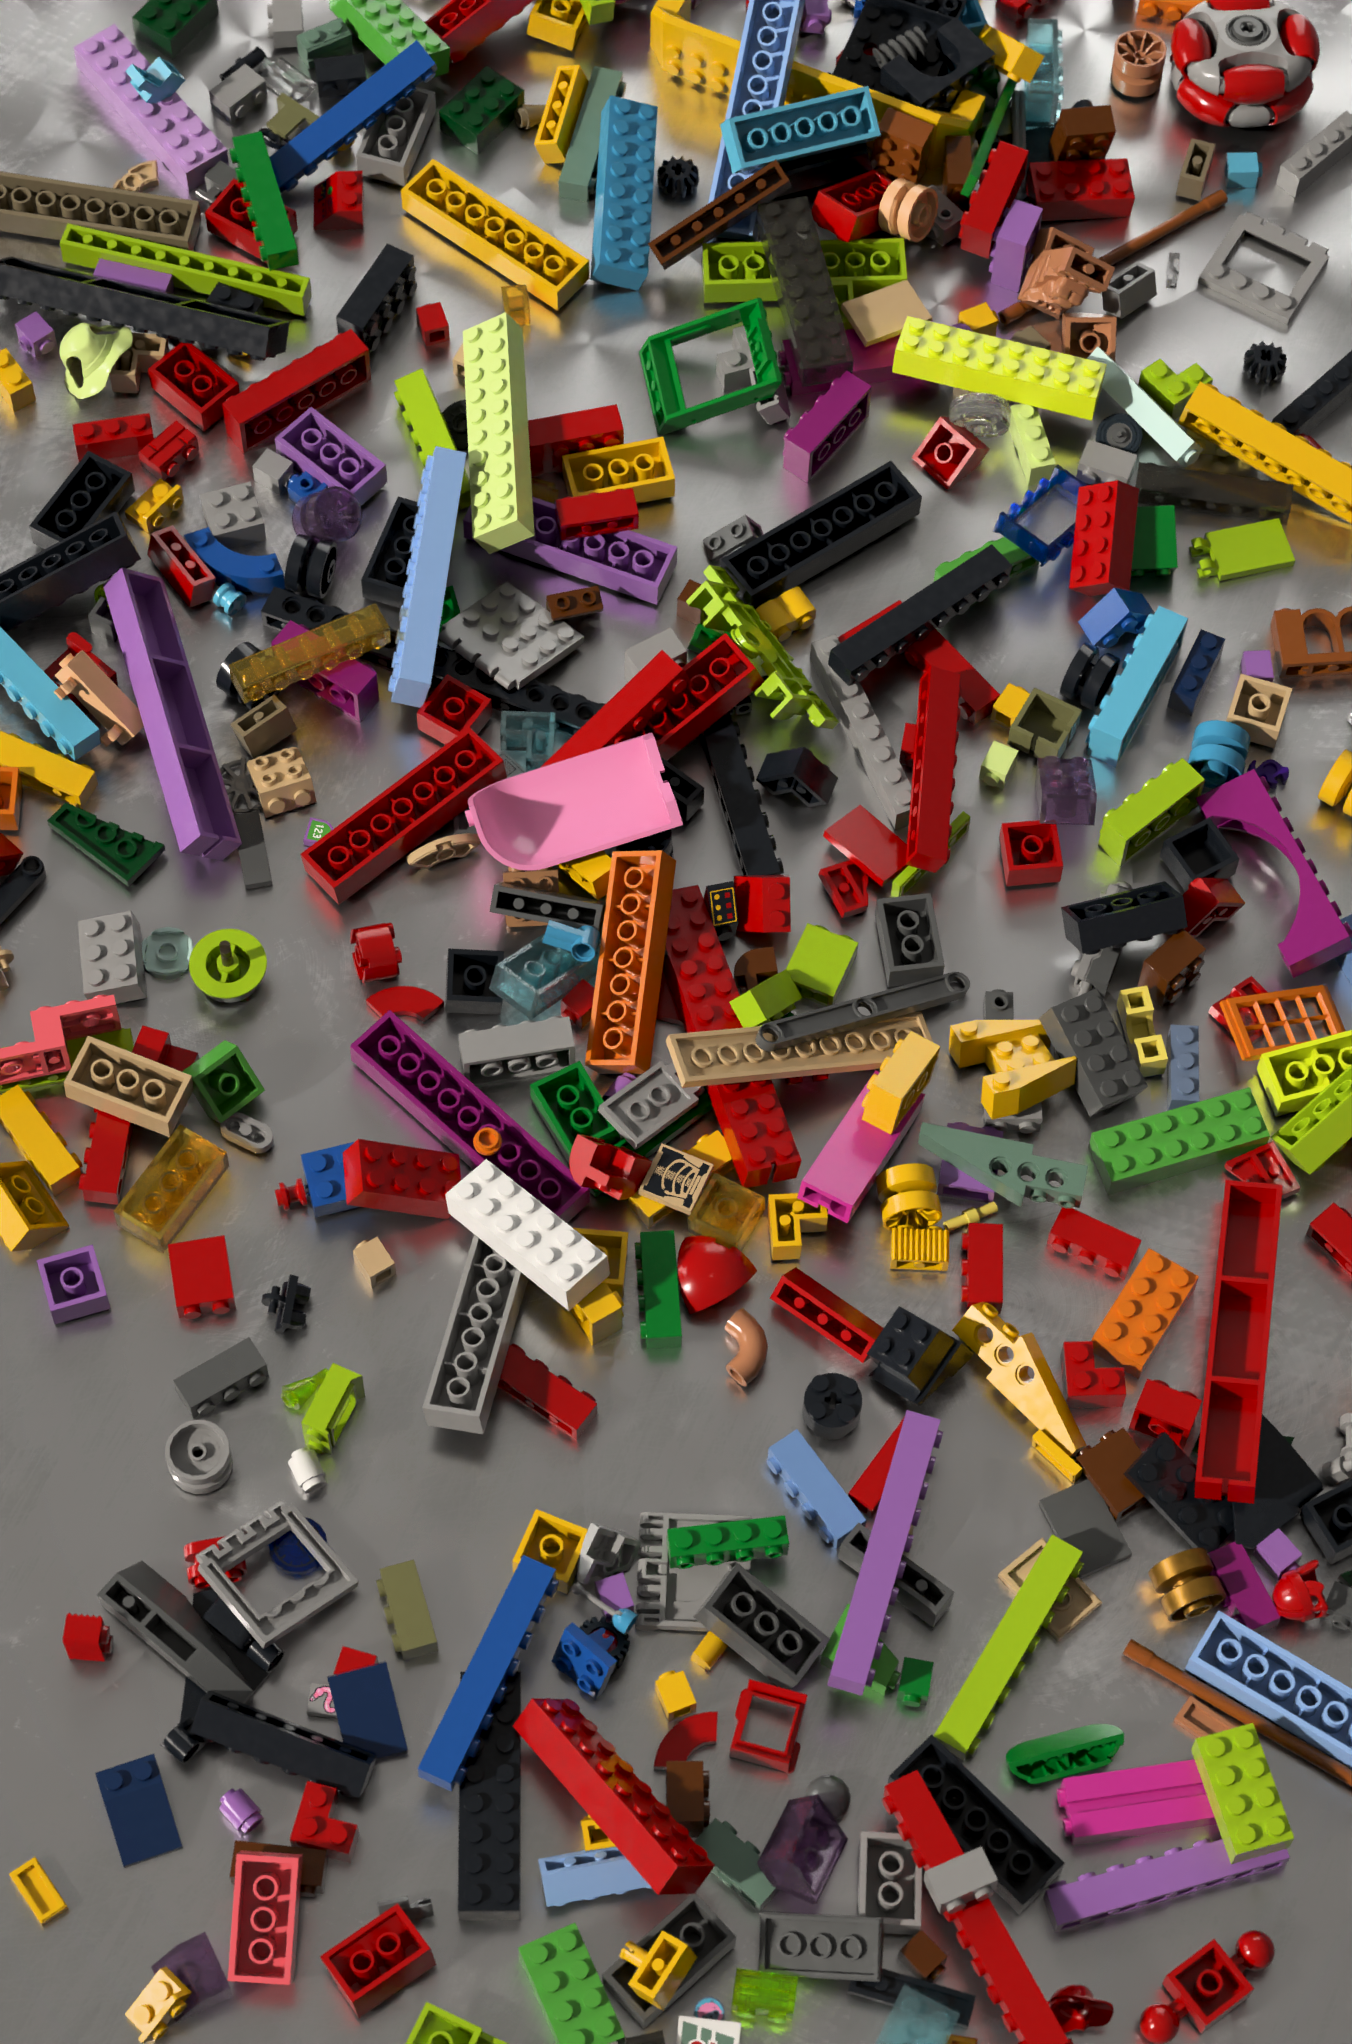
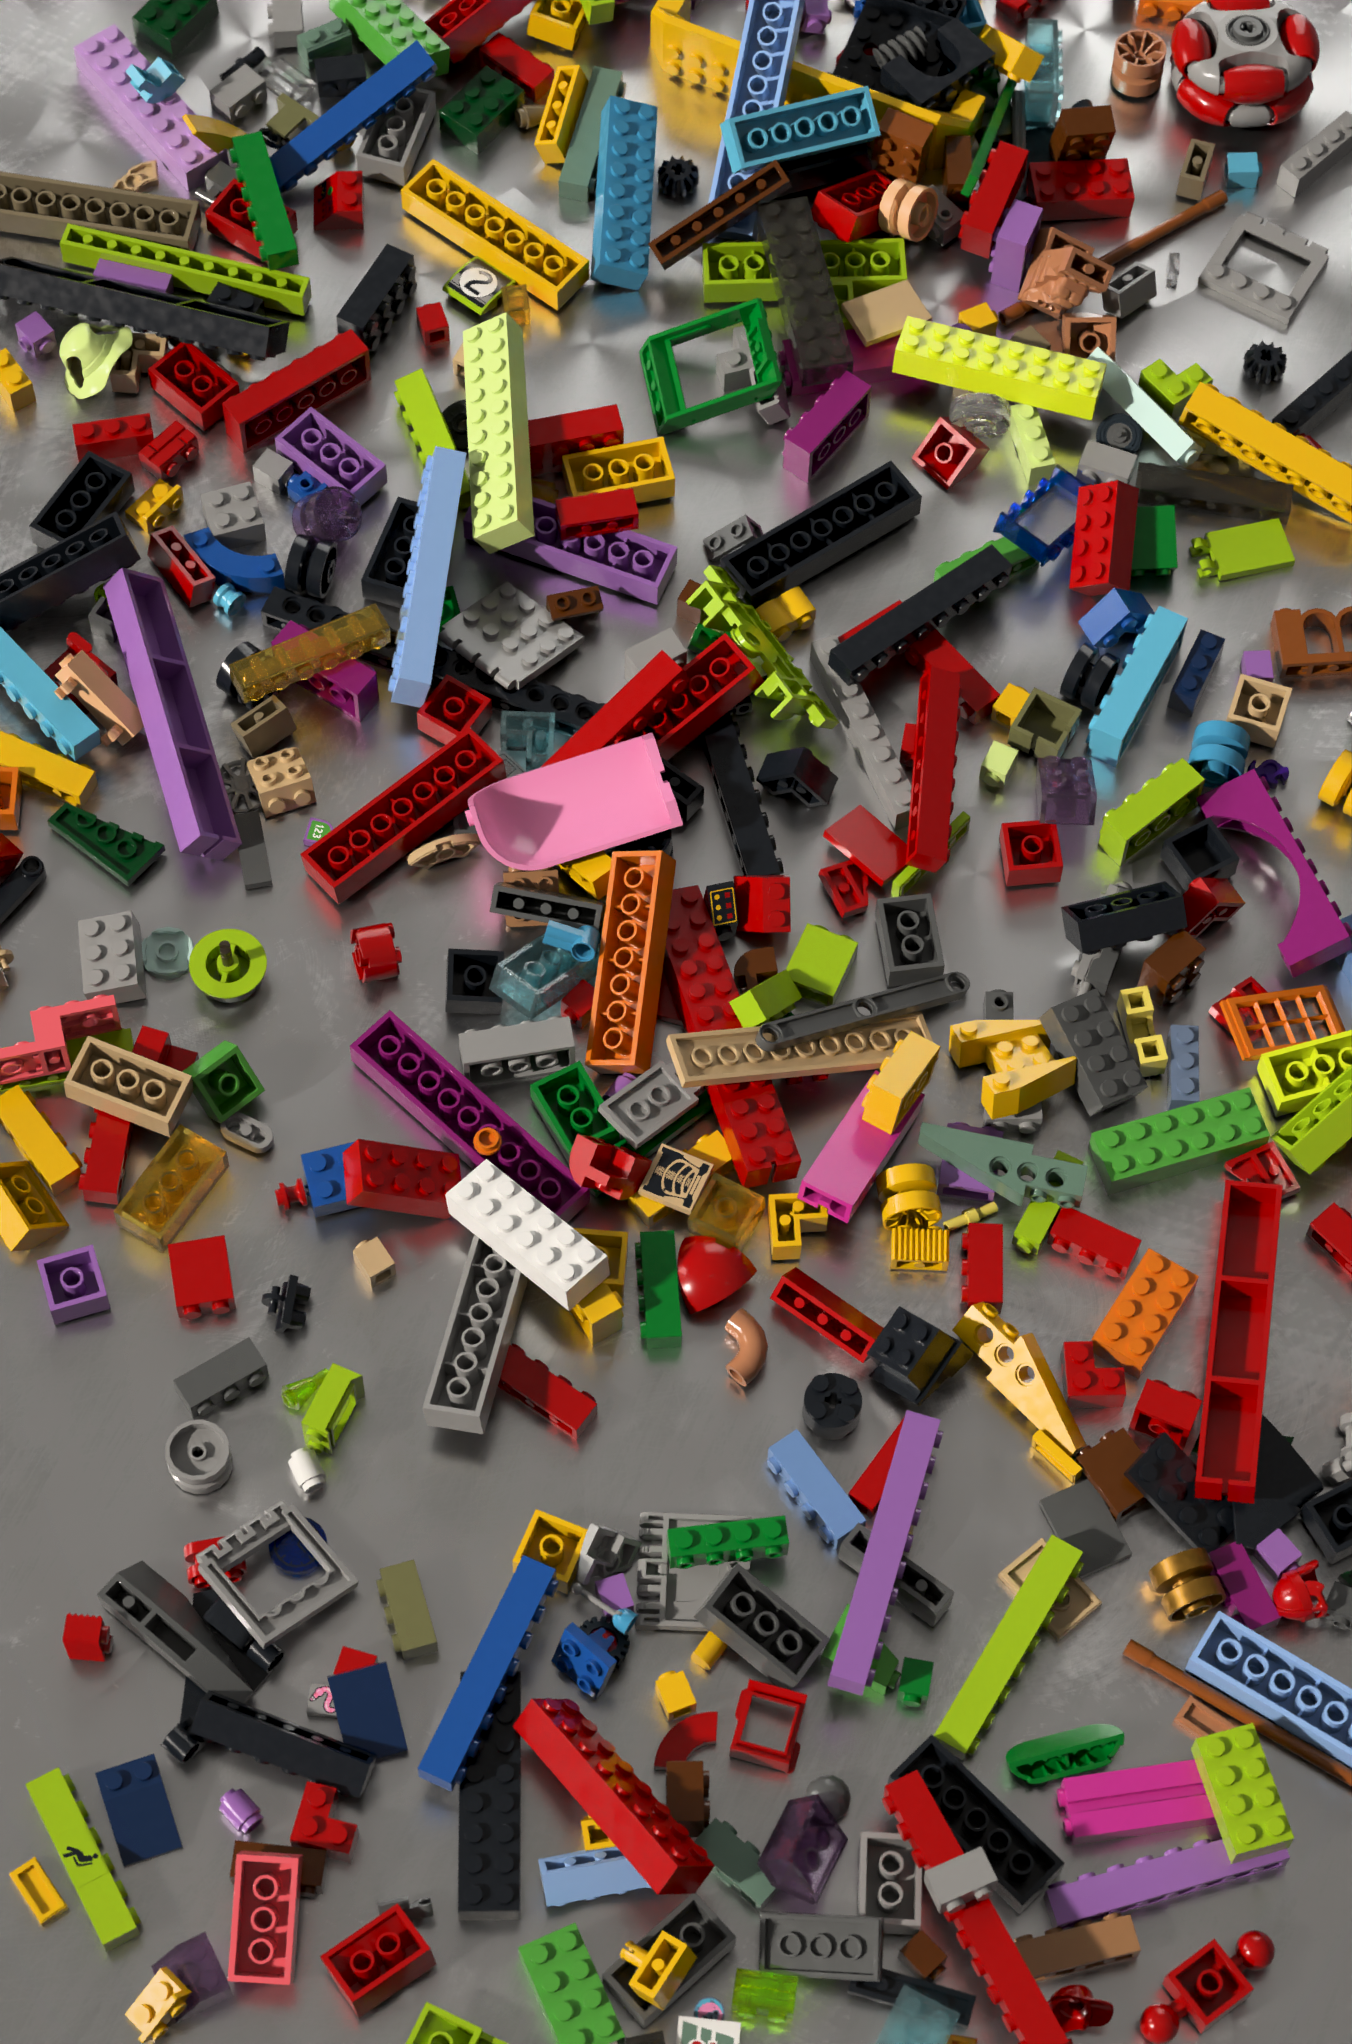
red tile [366,986,444,1022] -> none
none -> lime brick [25,1767,141,1952]
none -> yellow slope [182,114,247,154]
none -> slope [442,256,516,316]
none -> red brick [479,32,554,103]
none -> lime brick [1012,1150,1084,1255]
none -> medium nougat brick [1014,1912,1141,1982]

